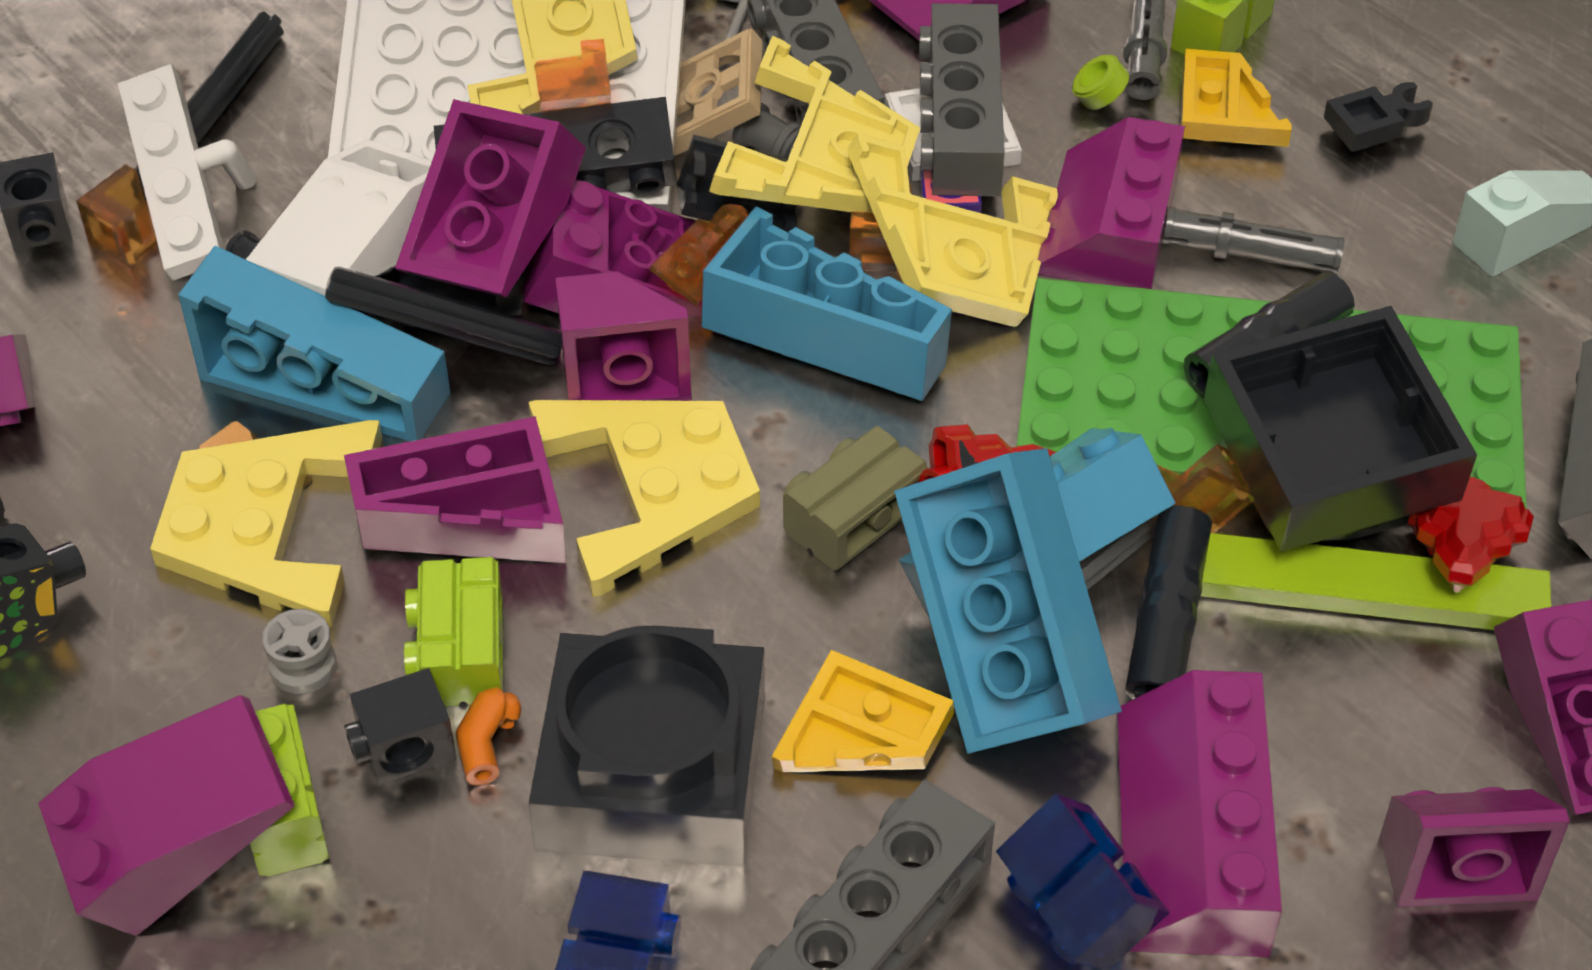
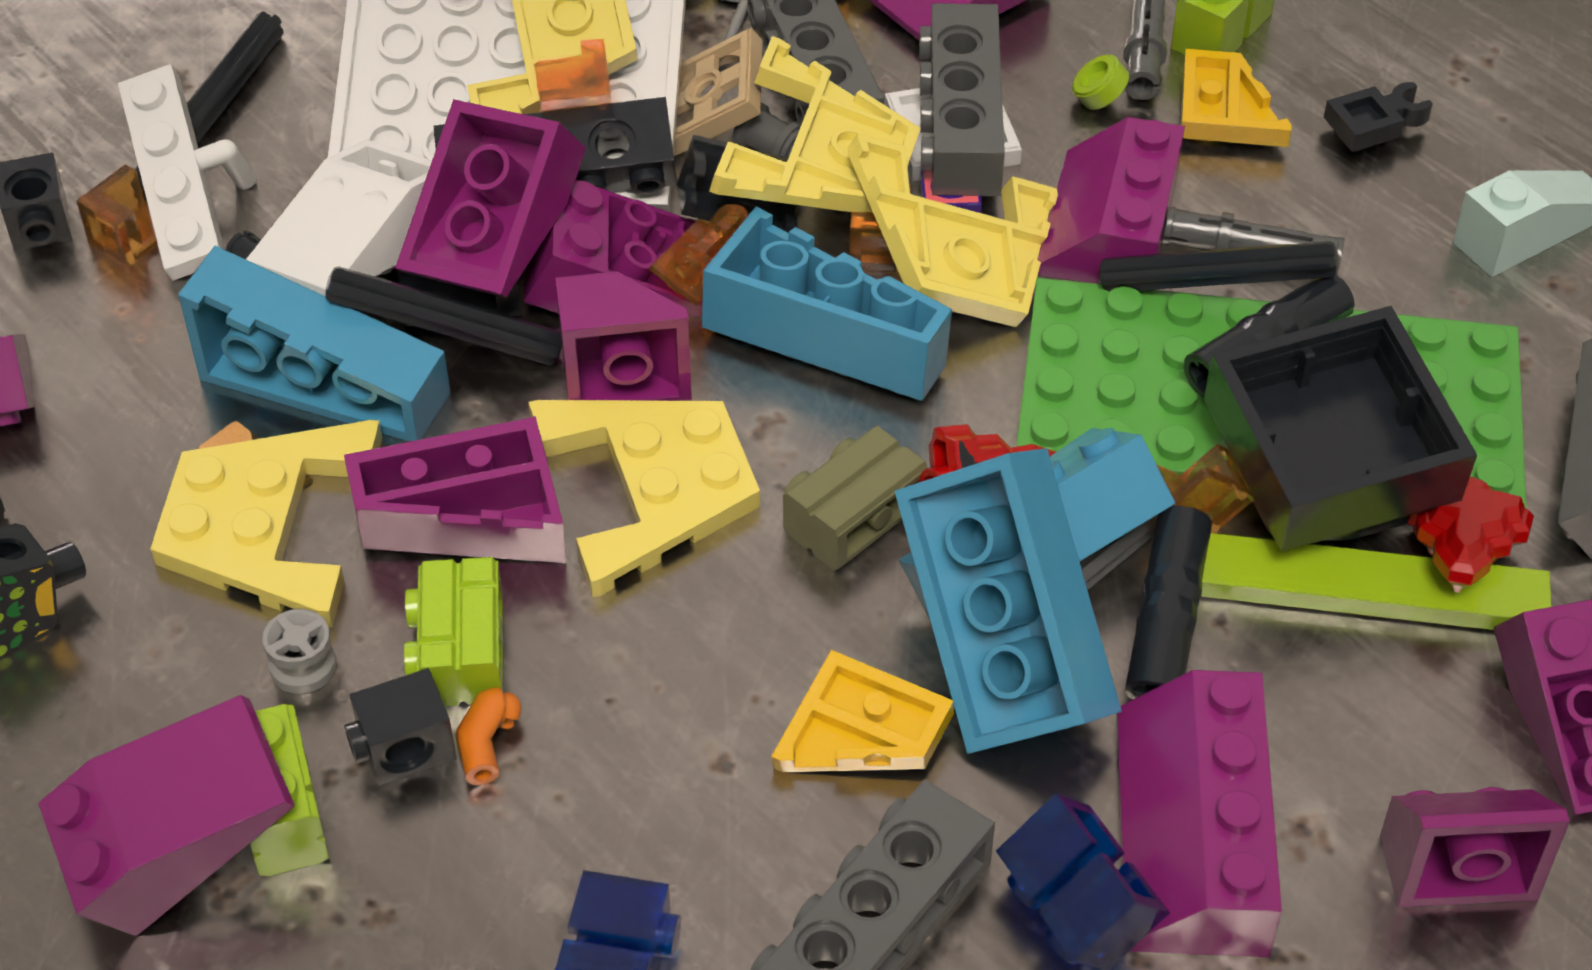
black container [528,625,765,867] -> none
none -> black axle [1099,241,1339,292]

